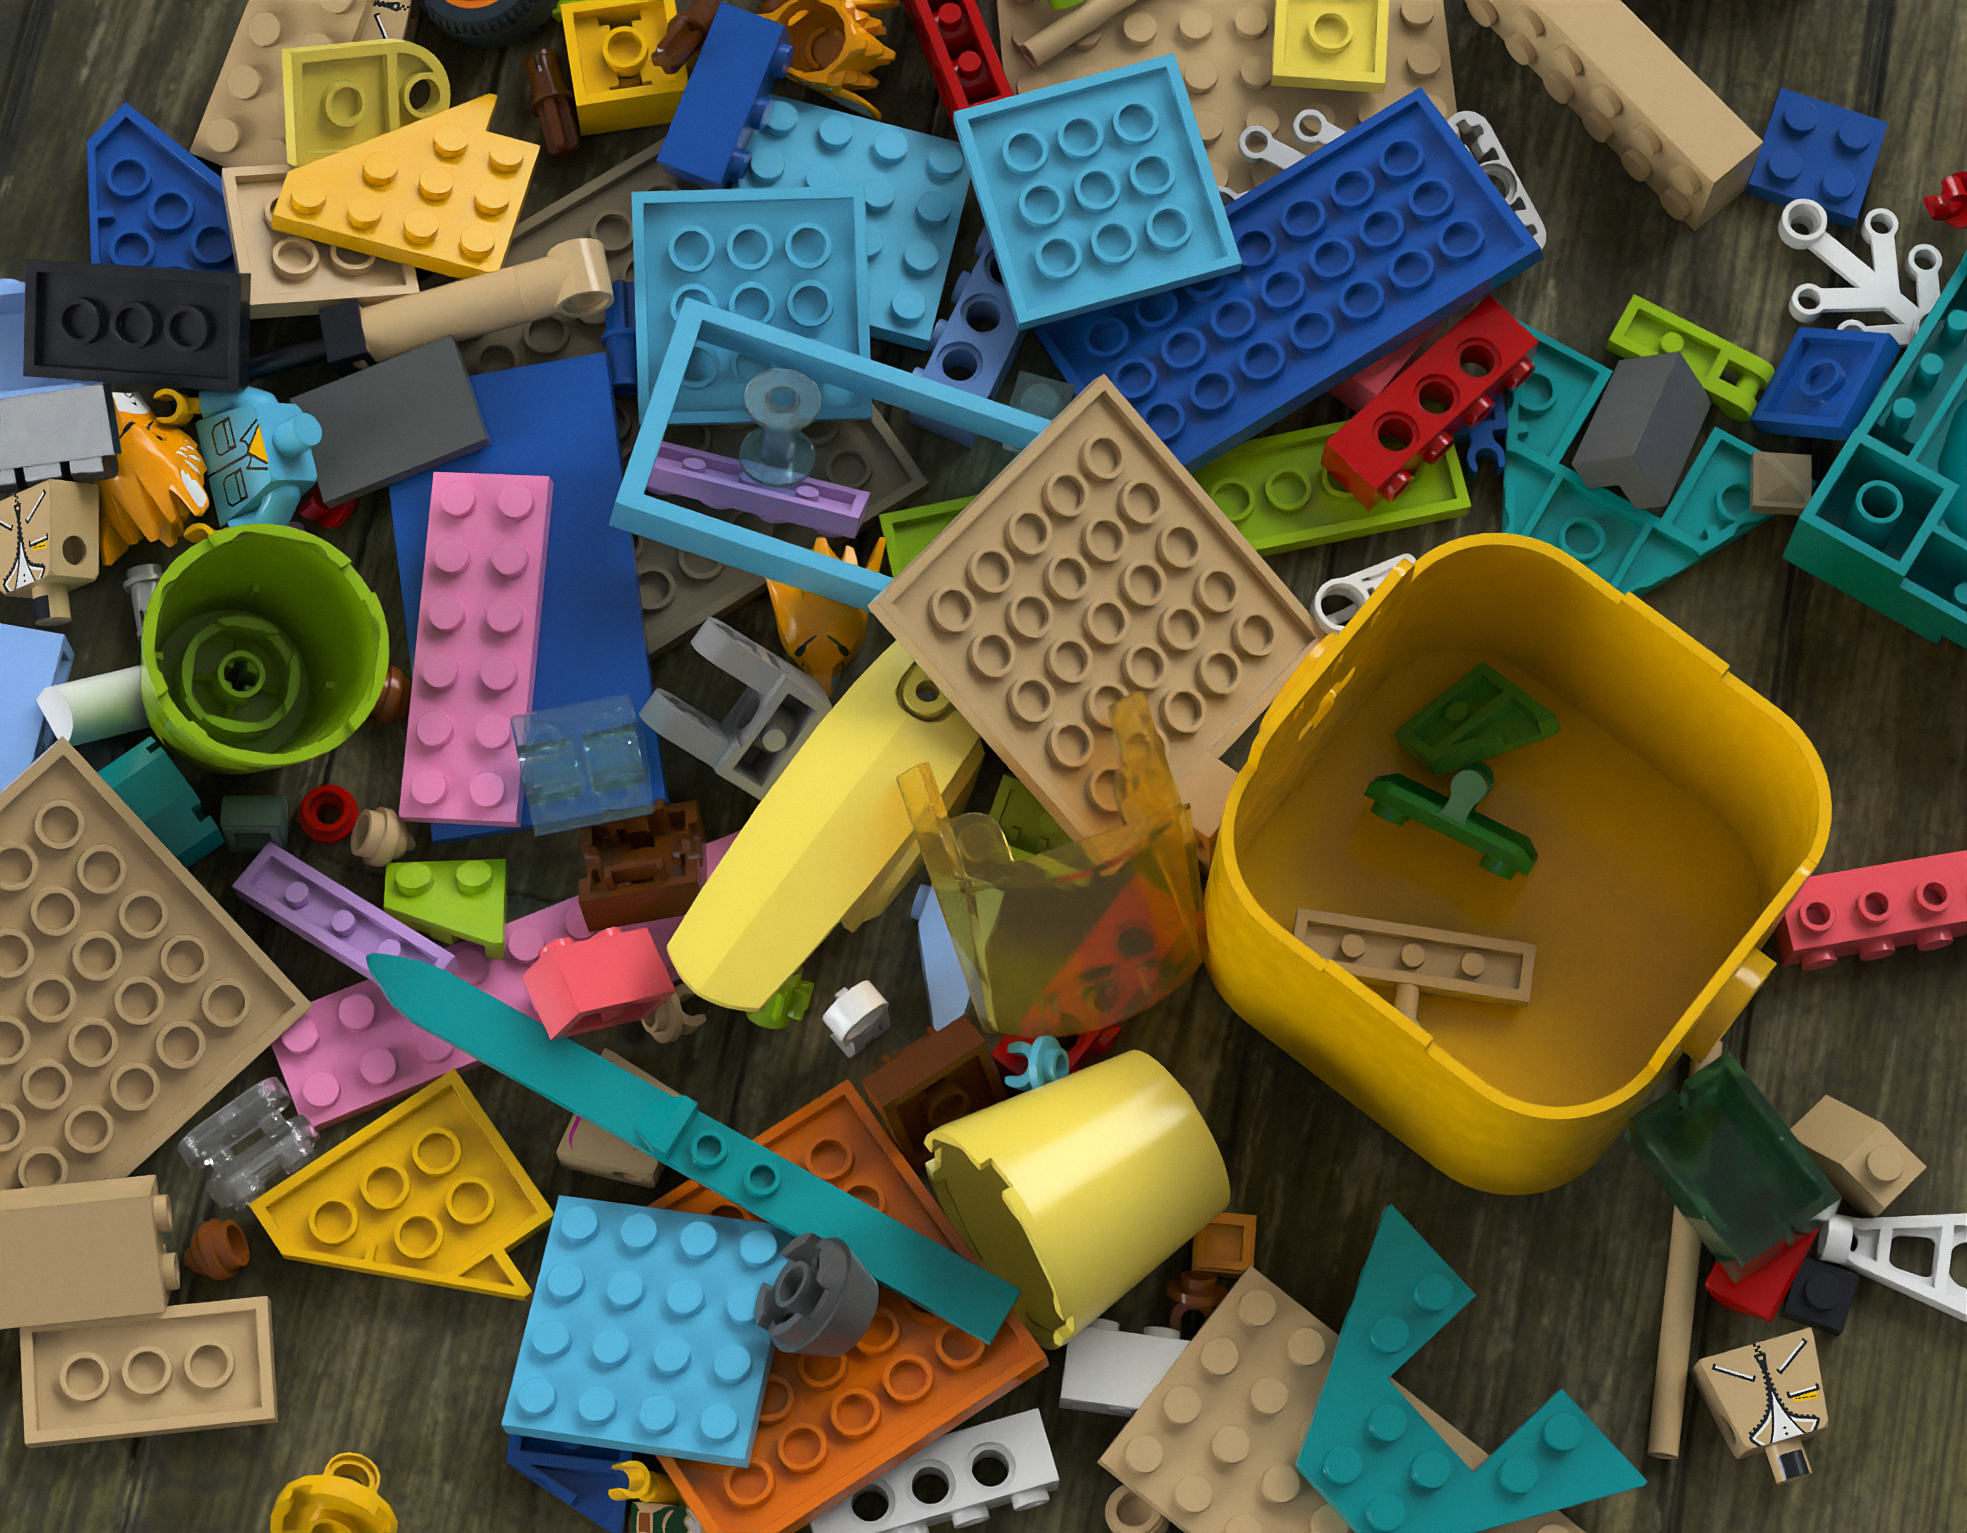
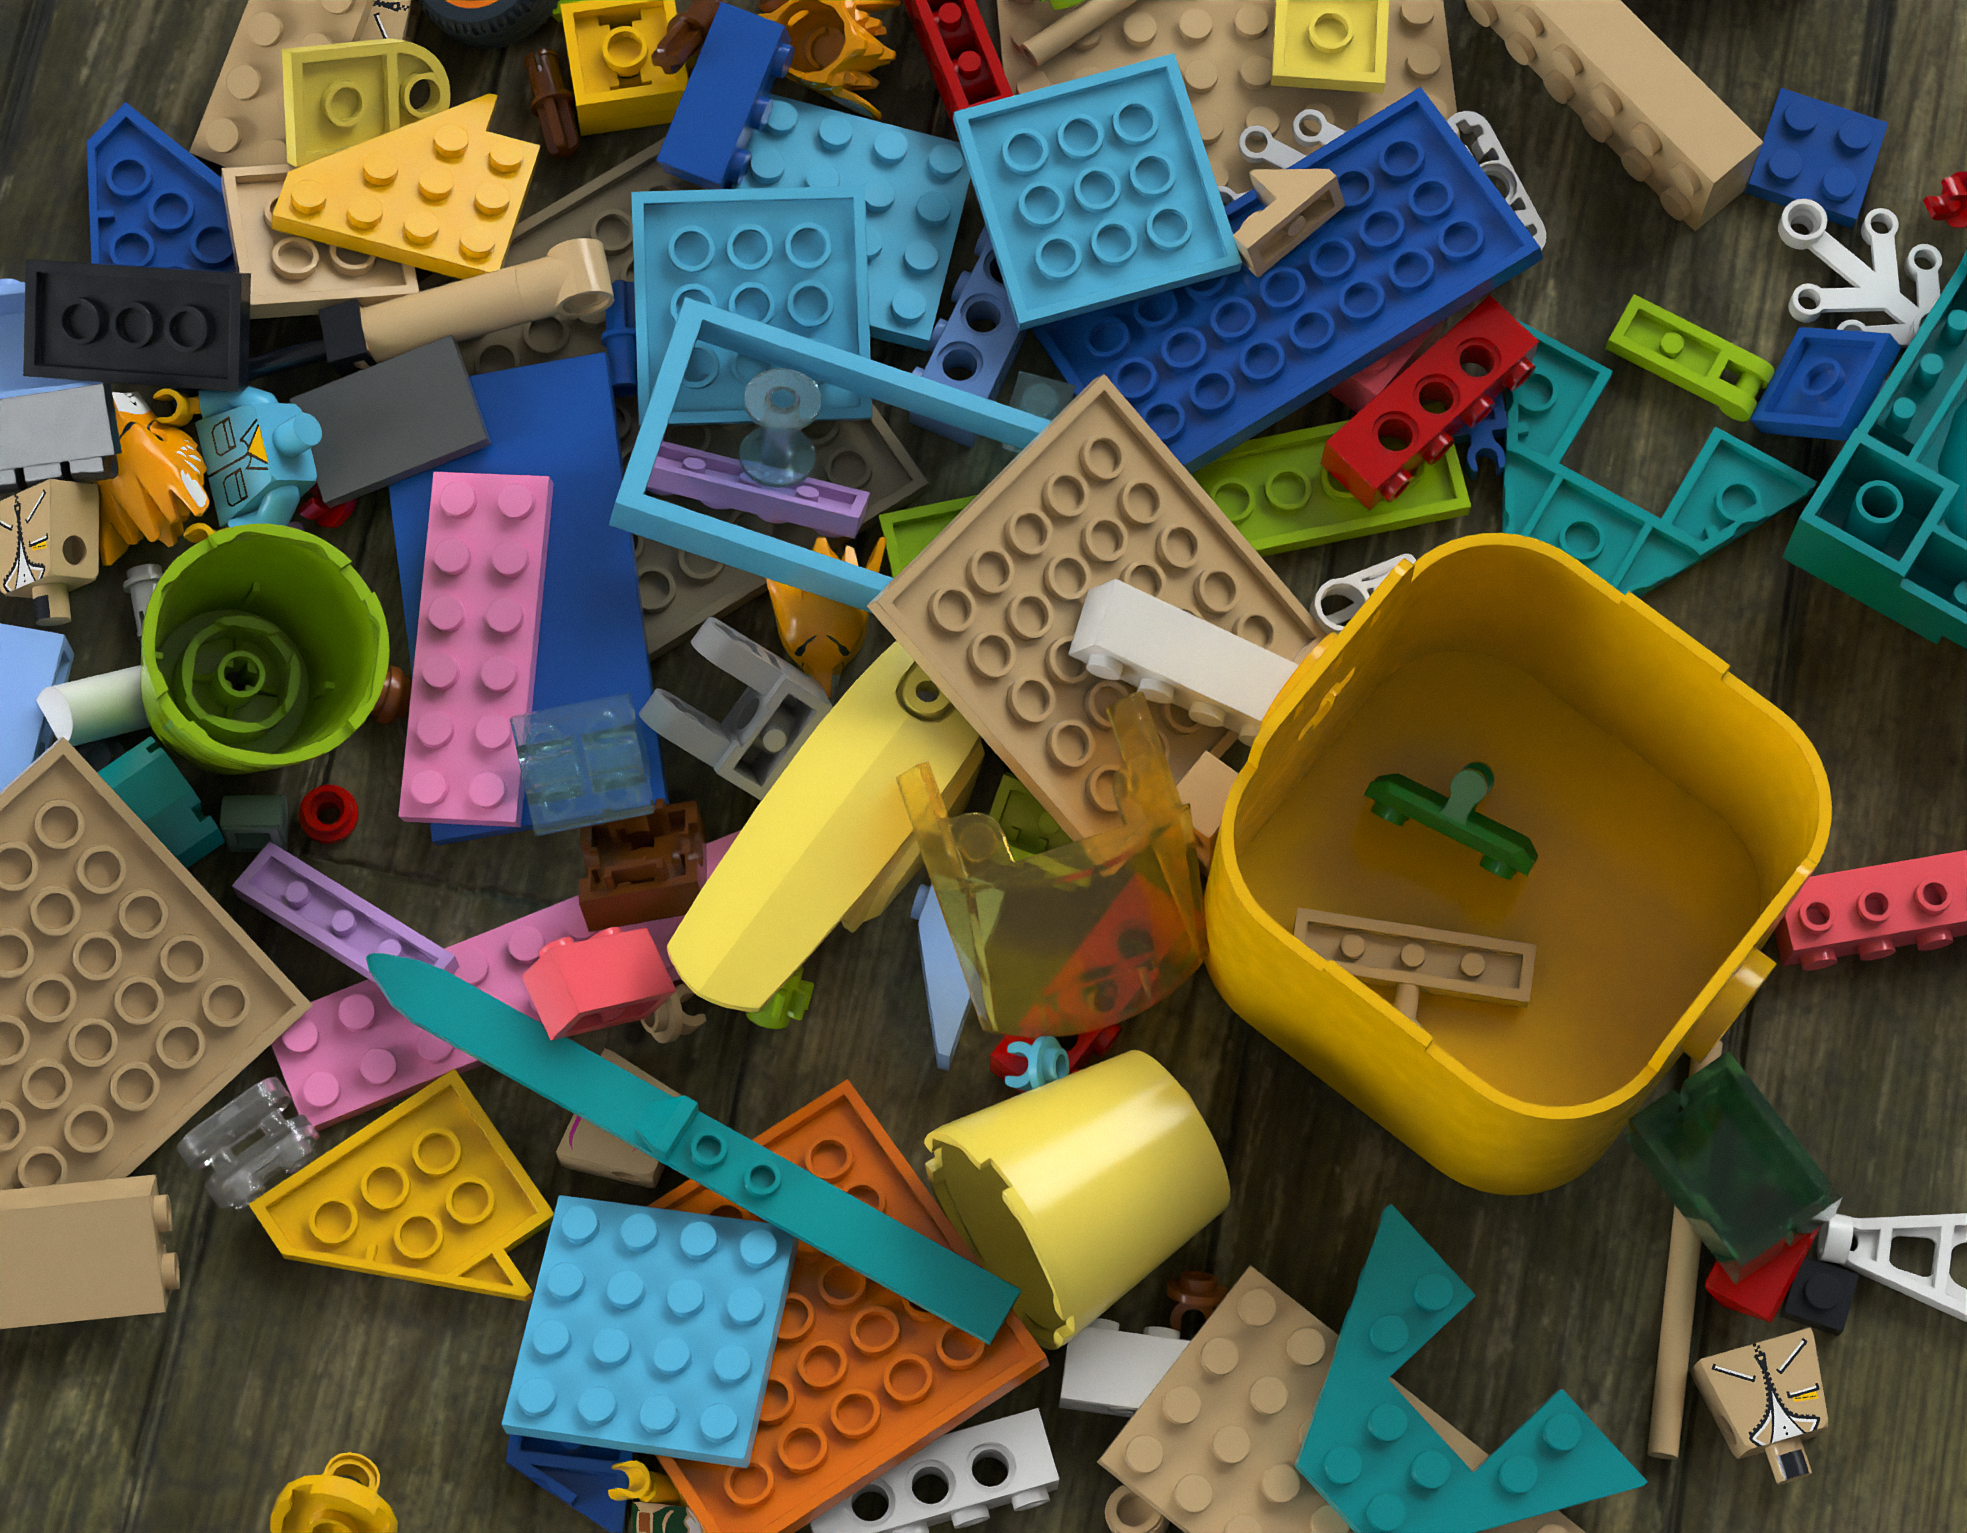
tan plate [20,1296,278,1448] -> none
dark orange plate [184,1219,250,1281] -> none
tan plate [351,807,416,867] -> none
lime wing [384,858,508,960] -> none
dark grey cone [755,1232,879,1357] -> none
white piece [822,980,891,1059] -> none
reddish brown brick [862,1015,1009,1175] -> none
light orange tile [1191,1212,1257,1278] -> none
bright green wing [1394,661,1561,776] -> none
dark grey piece [1572,351,1712,510] -> none
dark tan tile [1749,451,1811,516] -> none
tan slope [1783,1095,1927,1218] -> none
none -> white brick [1068,579,1299,747]
none -> tan slope [1233,169,1346,278]

